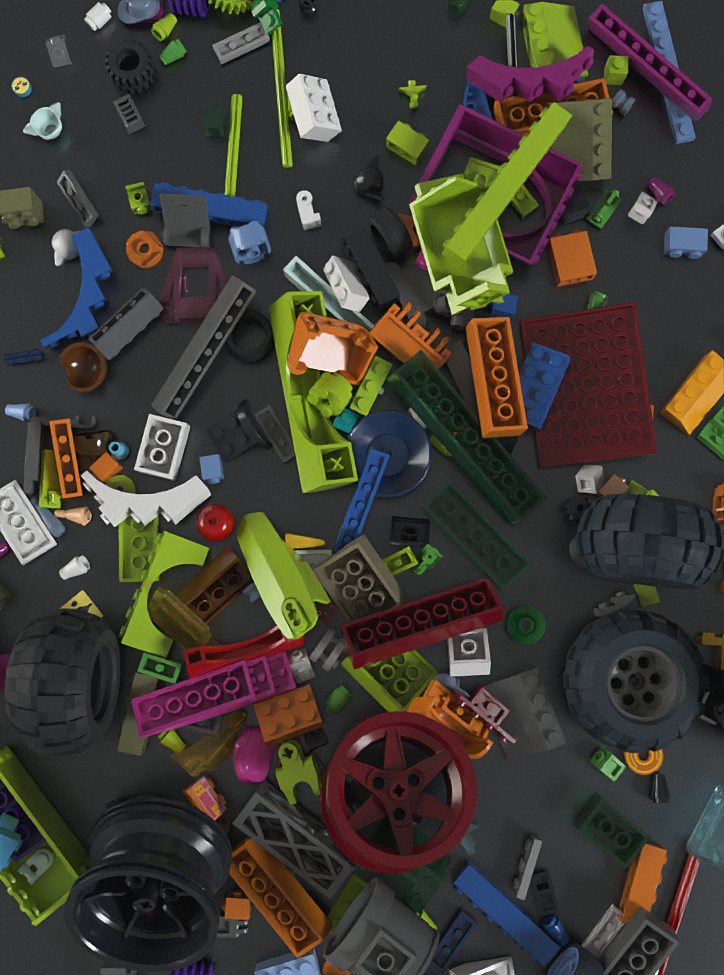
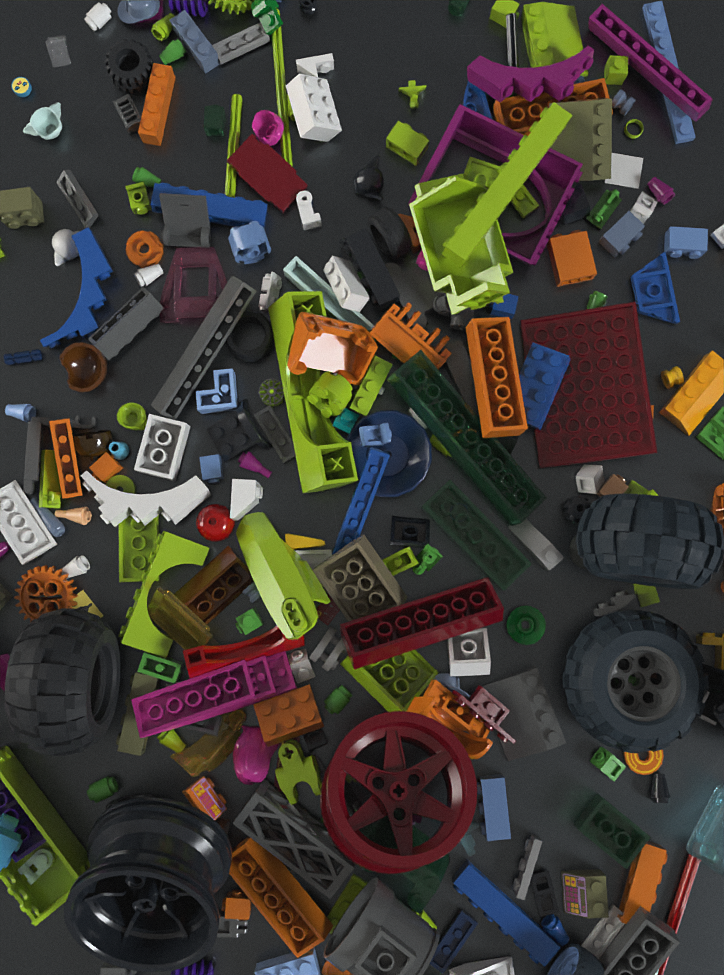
none -> orange gear [14,565,78,622]
none -> bright green brick [87,776,119,803]
none -> lime piece [117,403,148,430]
none -> bright green cone [132,167,162,188]
none -> white cone [134,264,163,287]
none -> orange brick [138,63,176,146]
none -> sand blue brick [170,10,220,74]
none -> light blue brick [196,368,238,414]
none -> dark red piece [227,134,308,214]
none -> white slope [230,479,263,521]
none -> bright green brick [235,608,264,635]
none -> magenta cone [238,451,272,478]
none -> dark pink hair [252,110,284,146]
none -> white hinge [258,272,282,312]
none -> wheel [258,378,285,407]
none -> white slope [296,53,334,77]
none -> medium blue bracket [359,423,392,447]
none -> medium blue brick [477,774,511,841]
none -> light grey slope [507,515,564,571]
none -> olive slope [561,869,609,919]
none -> sand blue brick [599,211,645,258]
none -> white sticker [605,153,643,189]
none -> lime axle [624,119,643,139]
none -> blue wing [630,252,680,324]
none -> yellow wheel [661,366,684,389]

